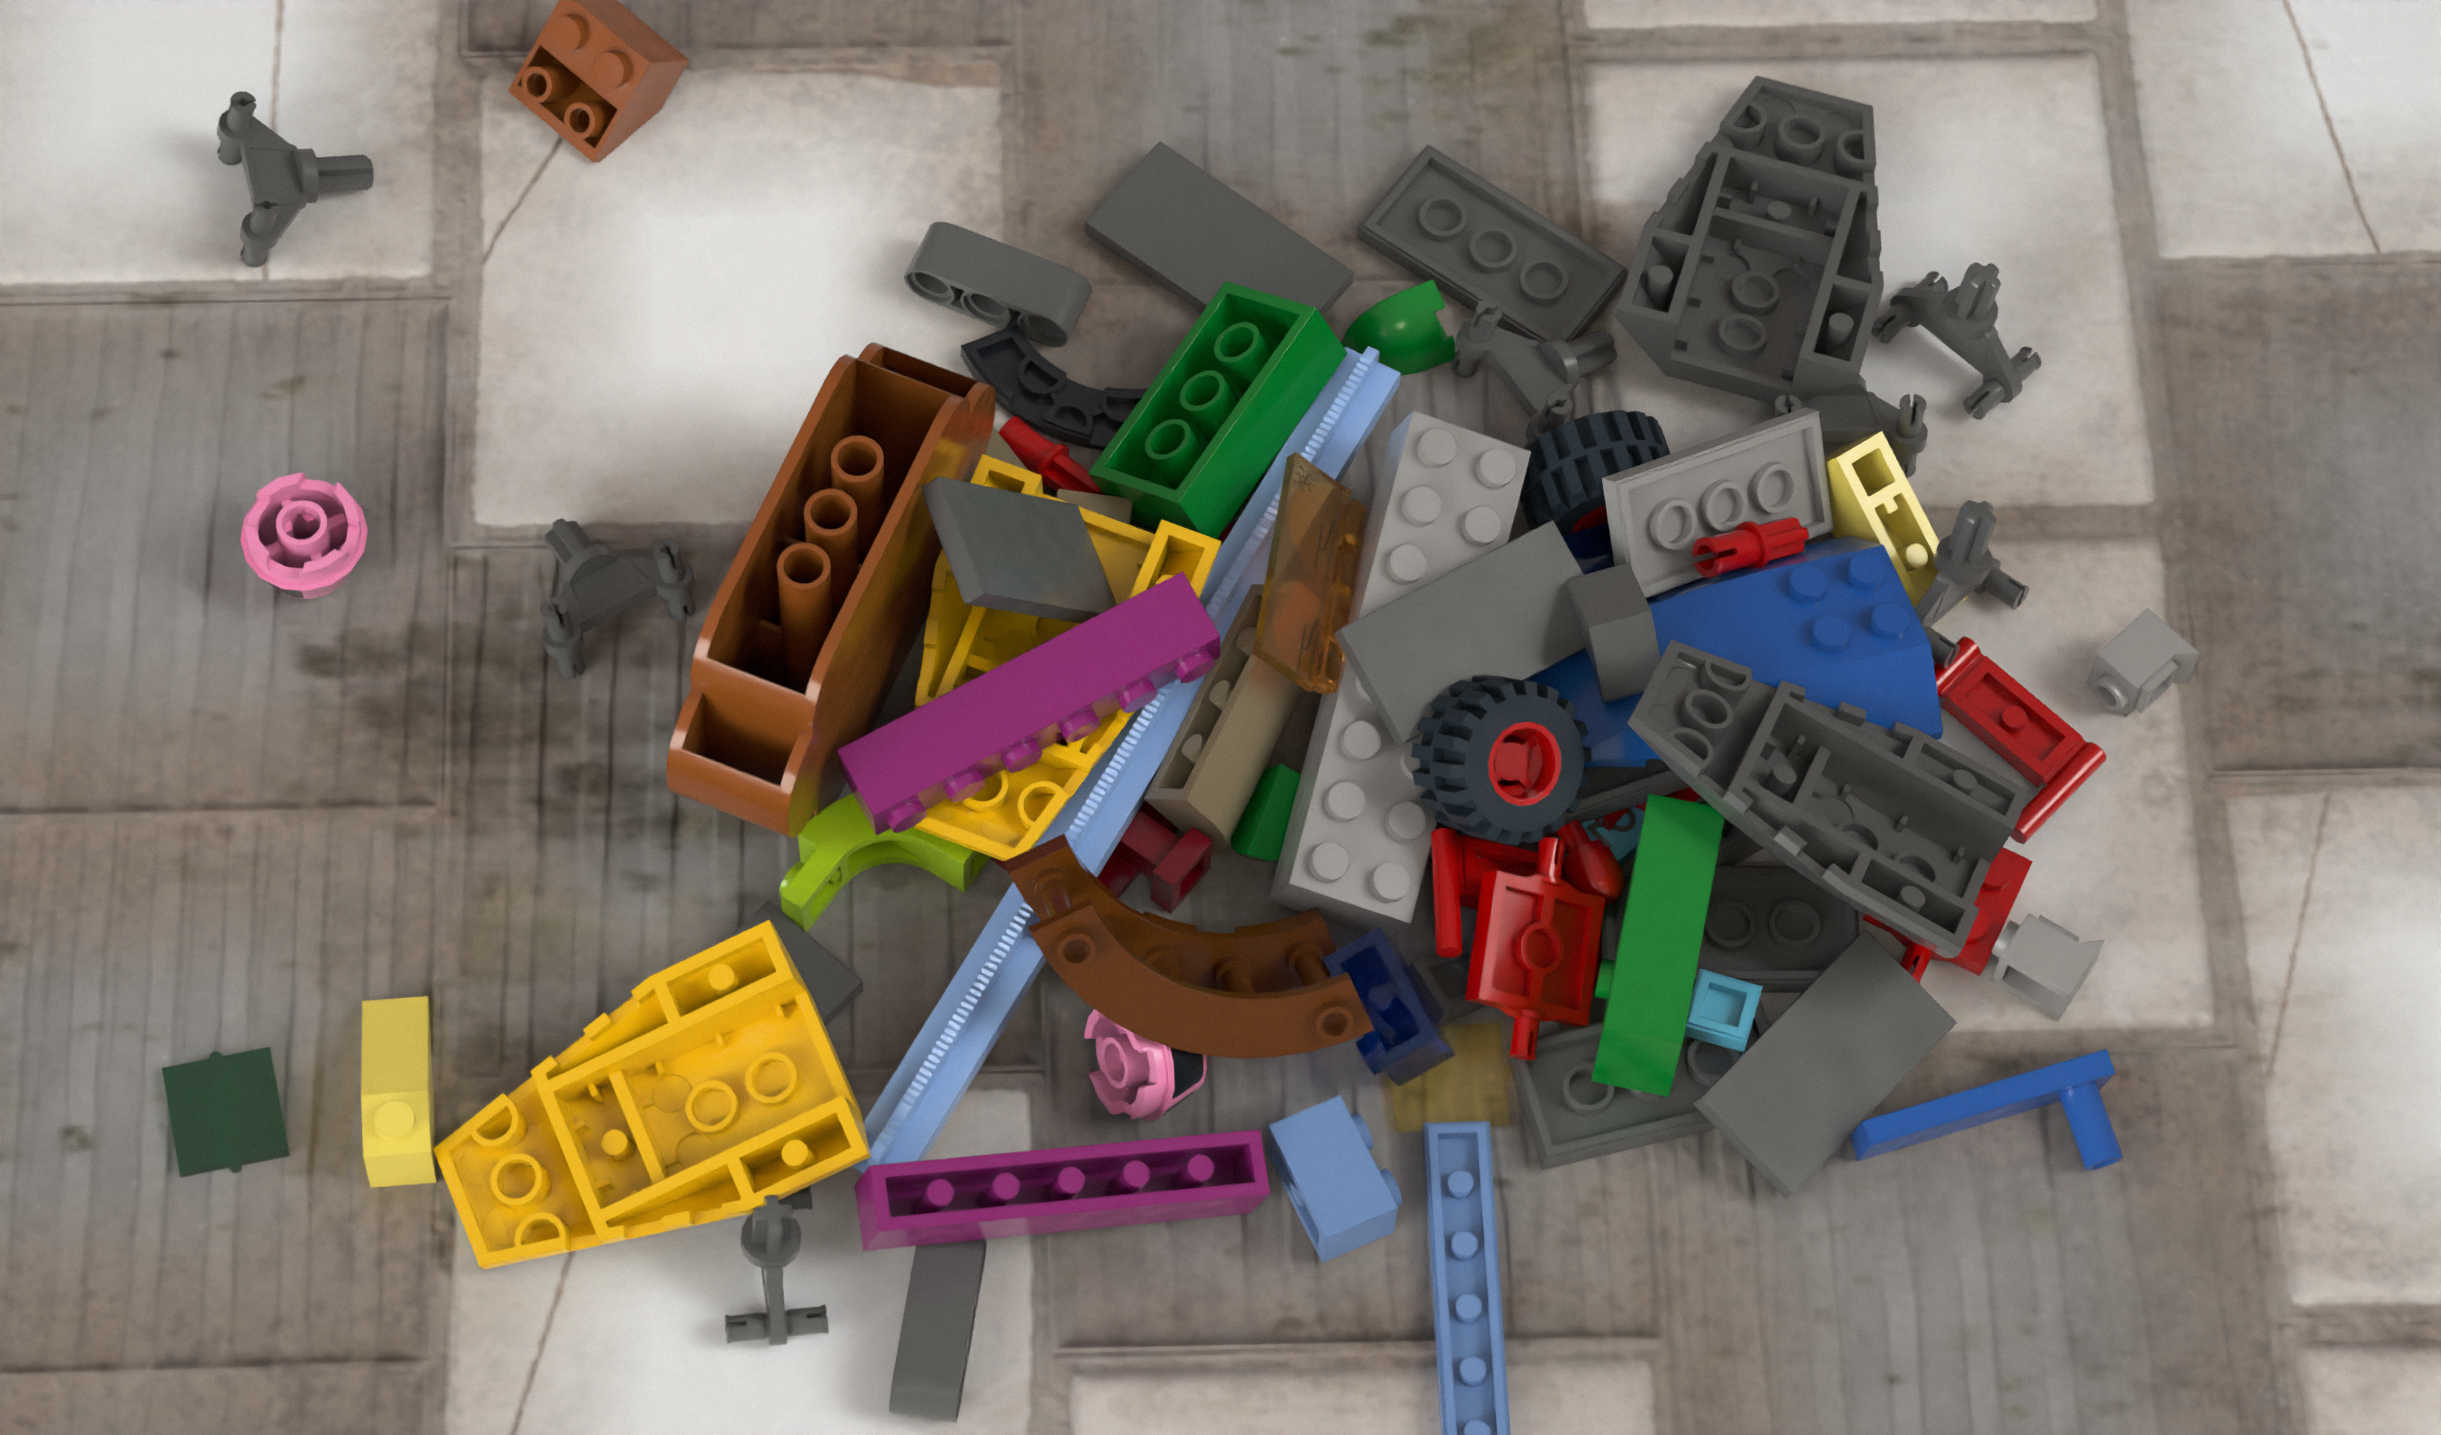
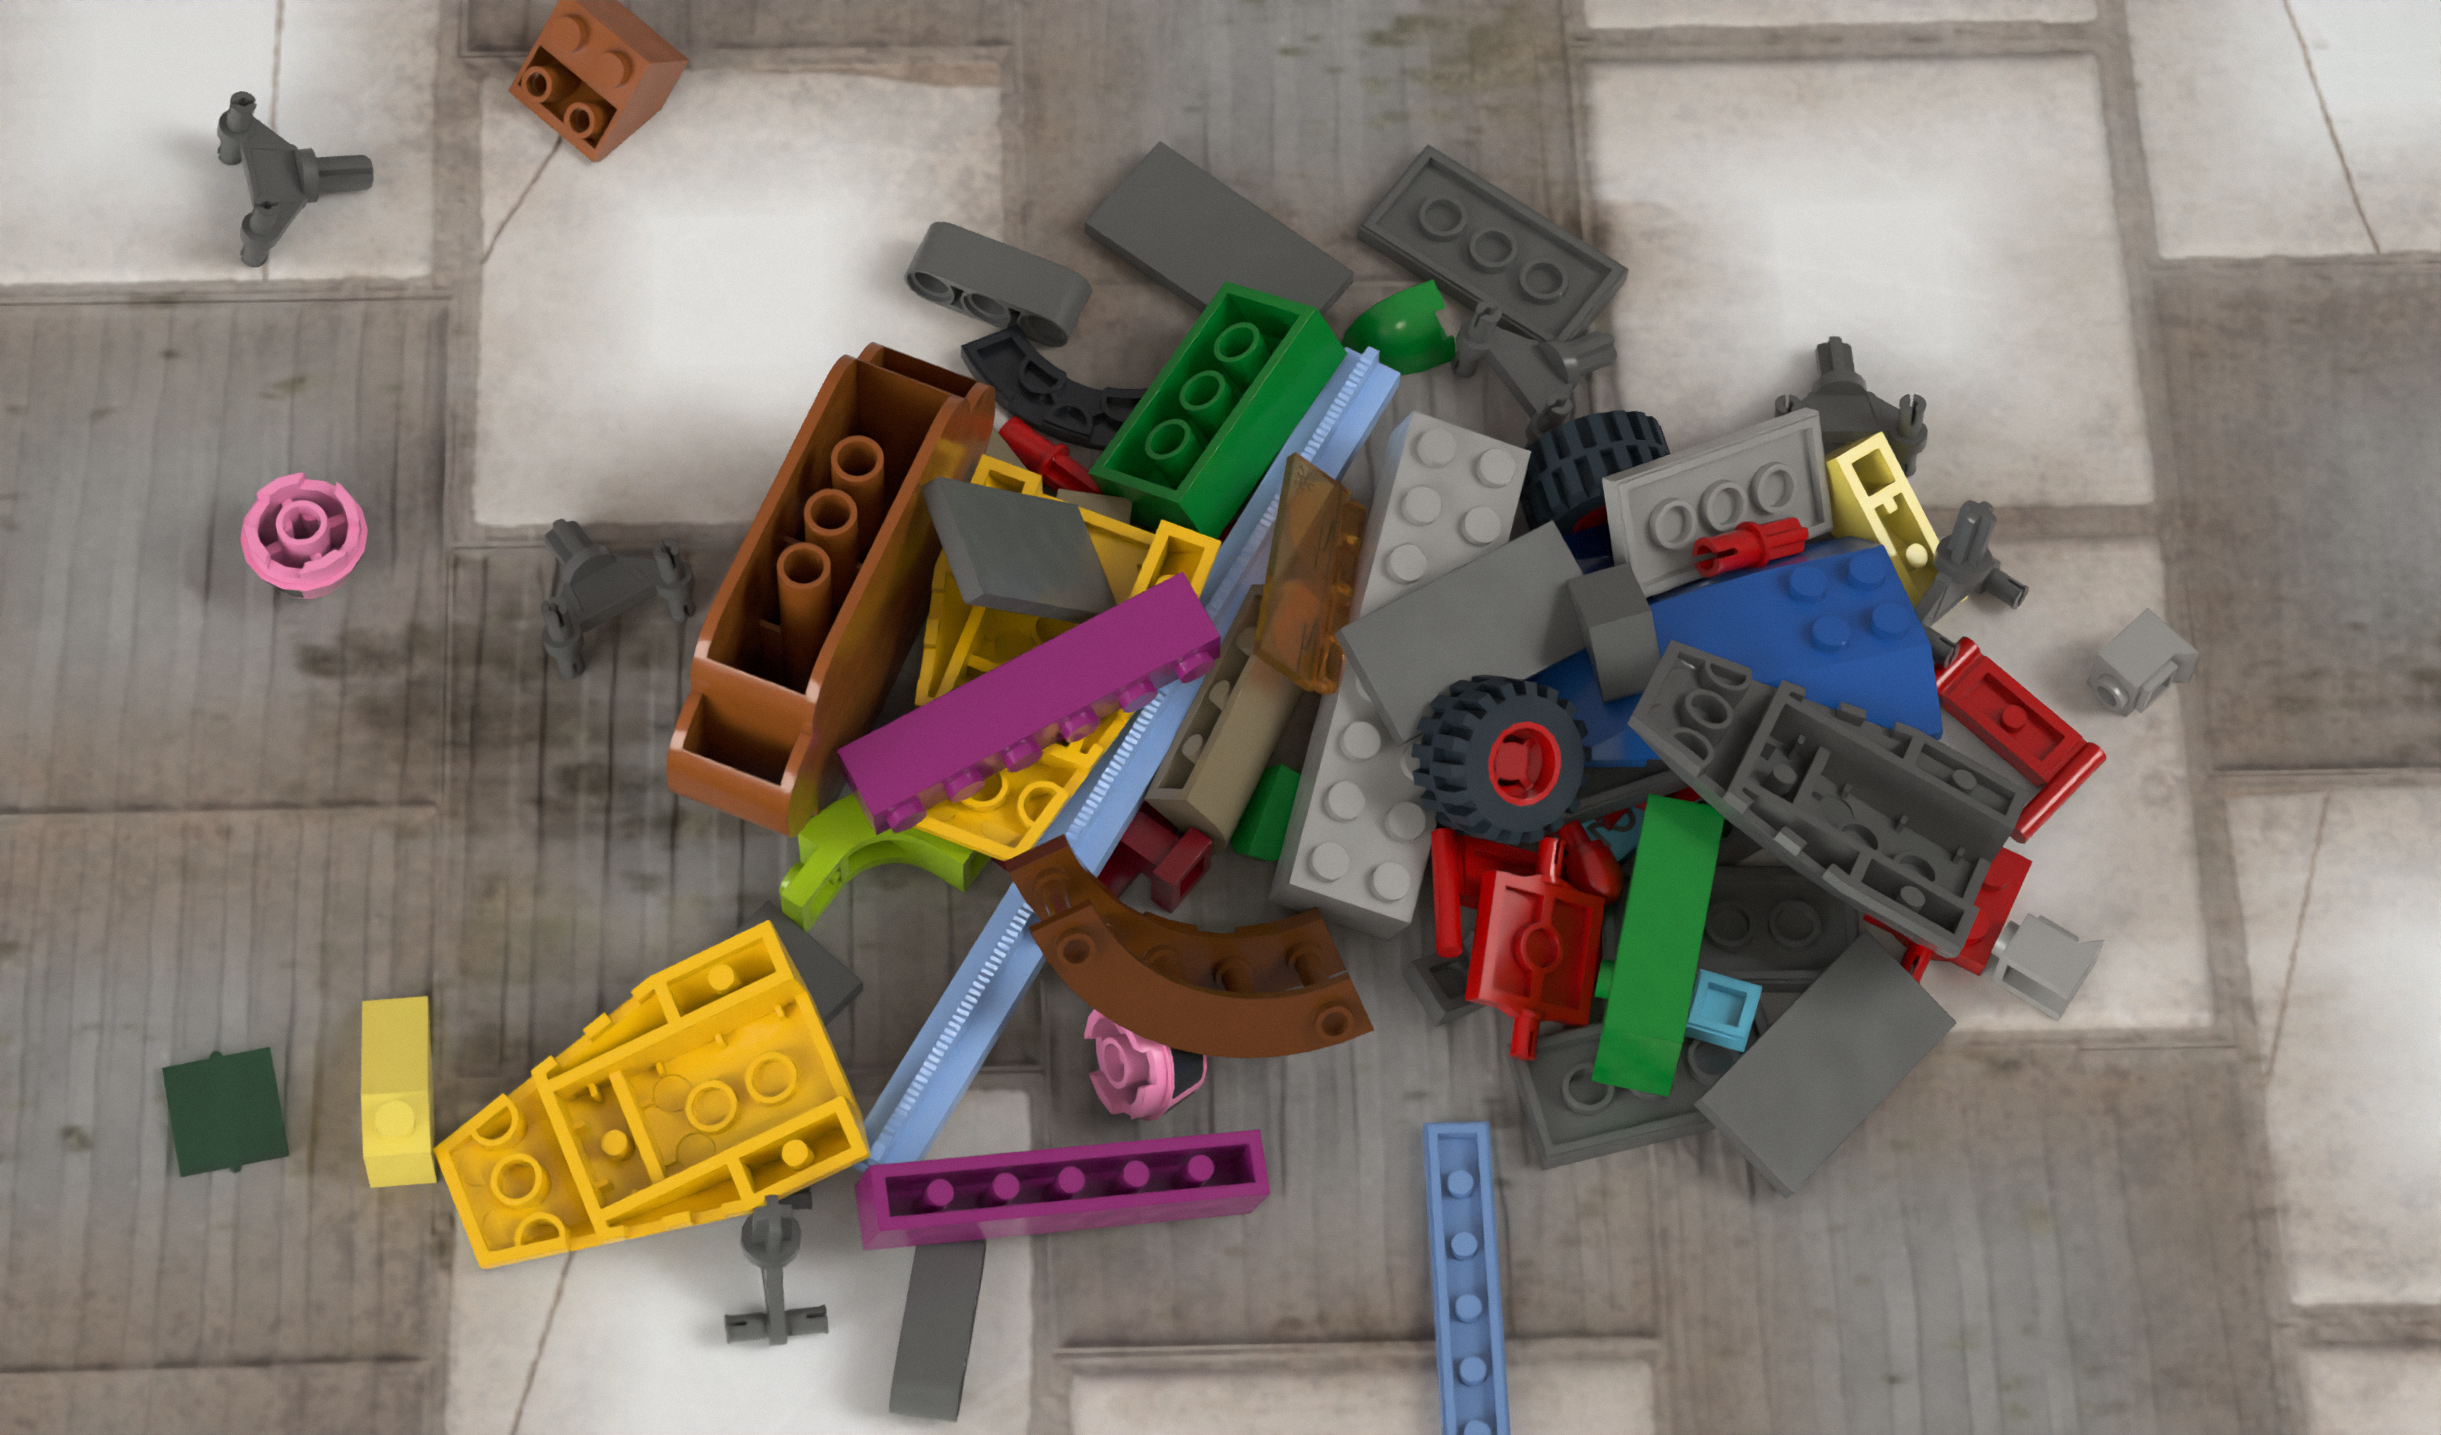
medium blue brick [1265,1095,1402,1263] -> none
clear blue brick [1323,926,1455,1087] -> none
clear yellow piece [1384,1022,1511,1133] -> none
dark grey wedge [1615,75,1884,407] -> none
blue piece [1850,1049,2123,1171] -> none
dark grey axle [1871,262,2042,420] -> none

